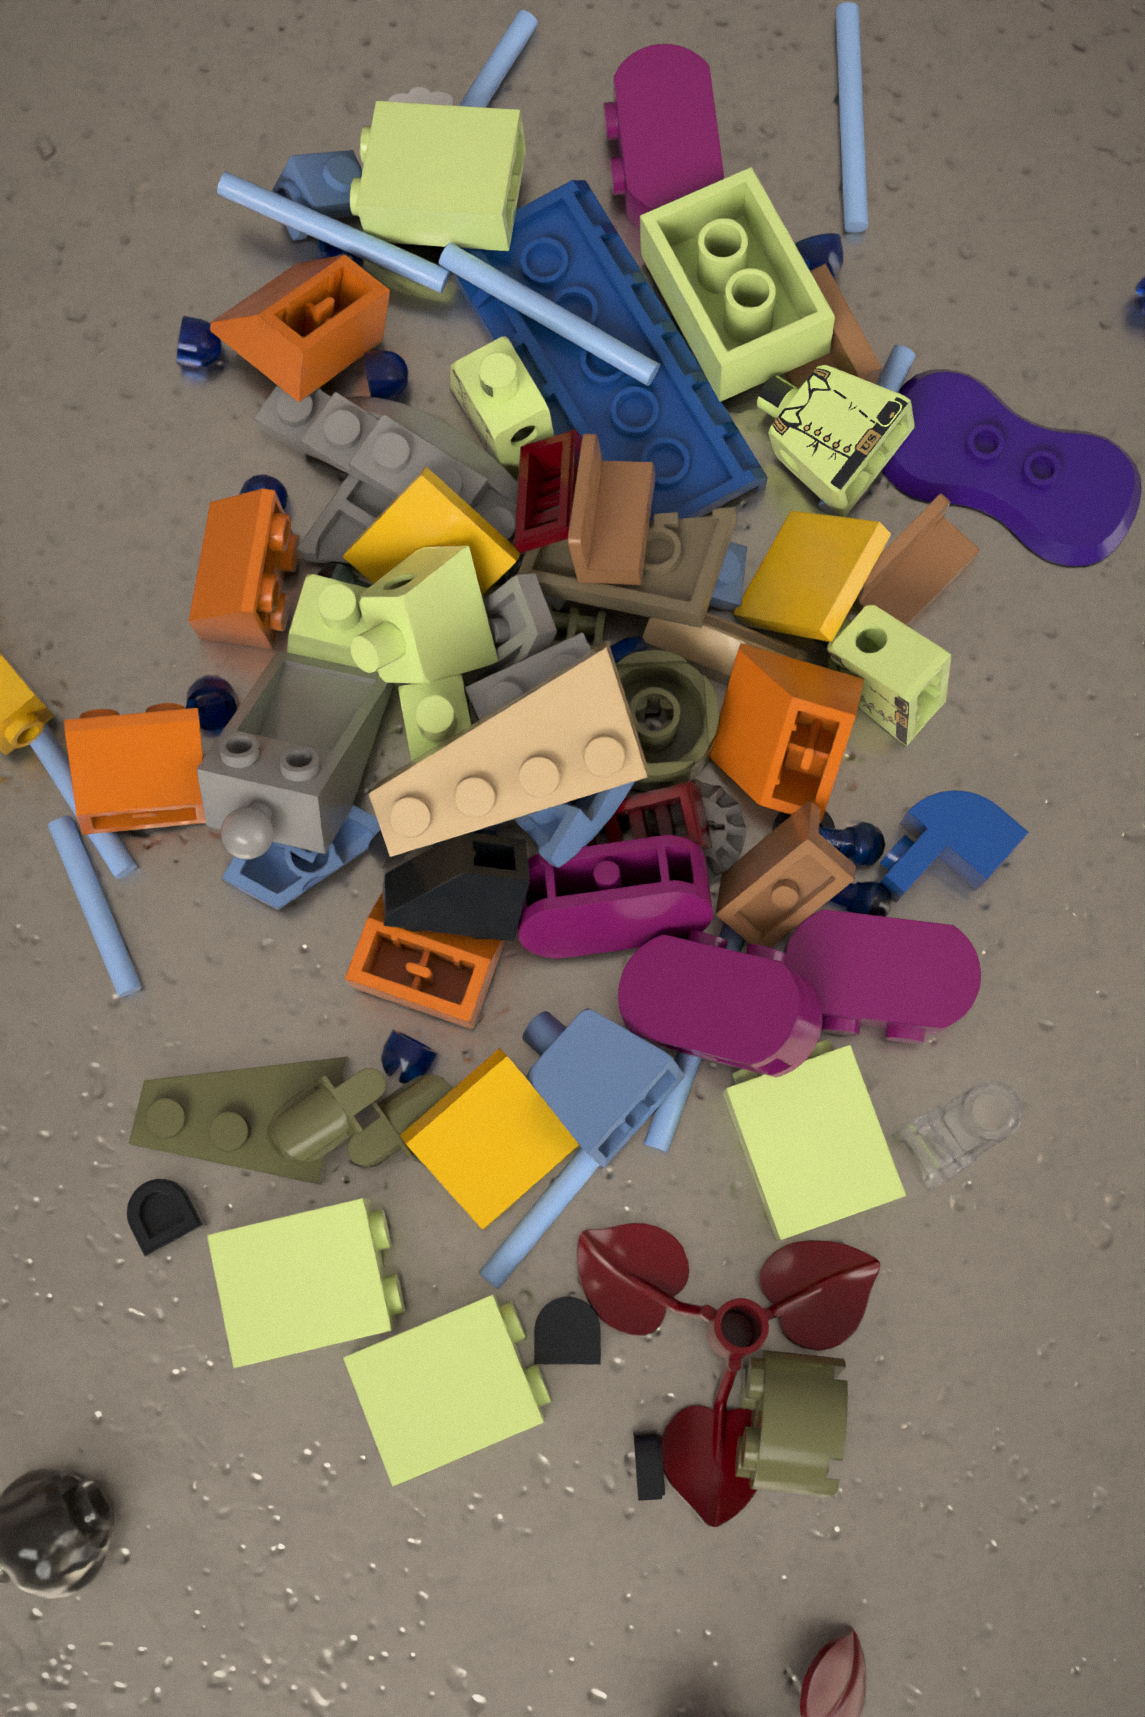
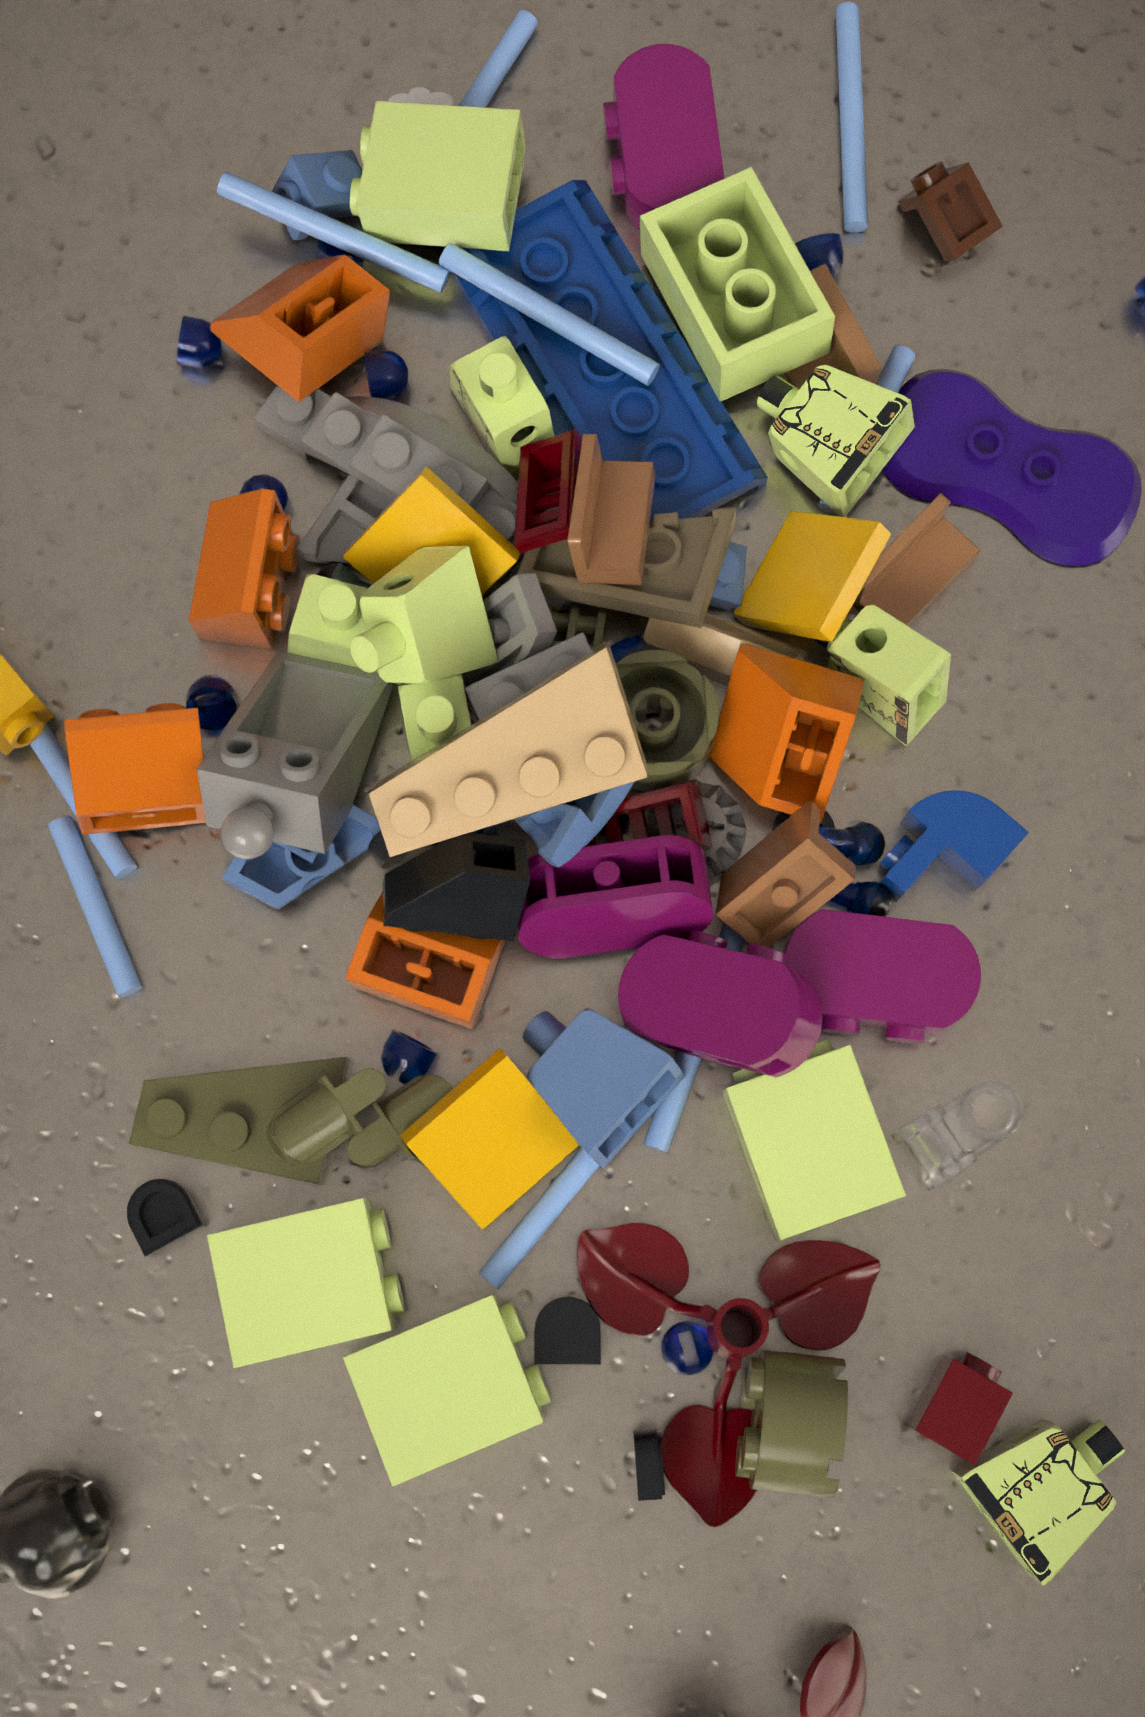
none -> clear blue hinge [661,1321,714,1375]
none -> reddish brown bracket [898,161,1003,262]
none -> dark red brick [906,1352,1013,1465]
none -> yellowish green torso [951,1419,1125,1586]

